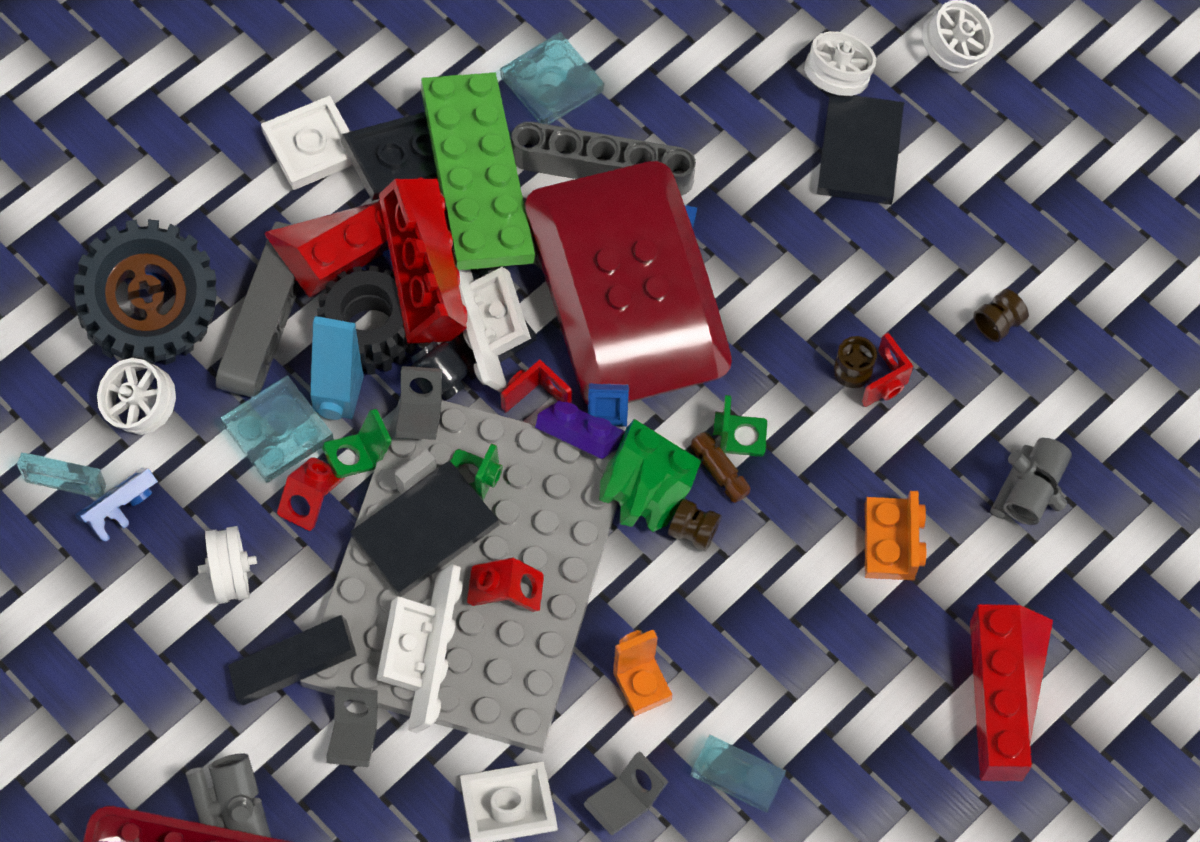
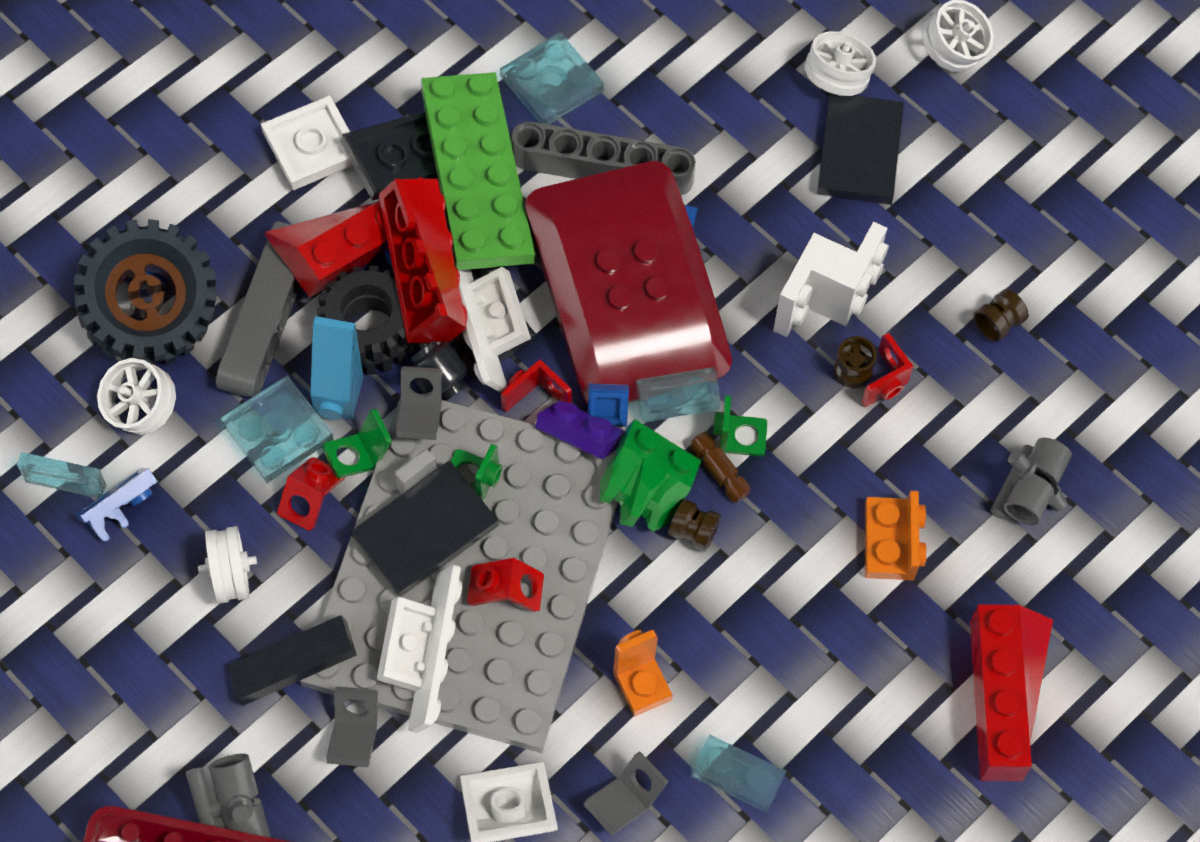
none -> clear light blue plate [636,367,721,422]
none -> white bracket [773,222,889,337]

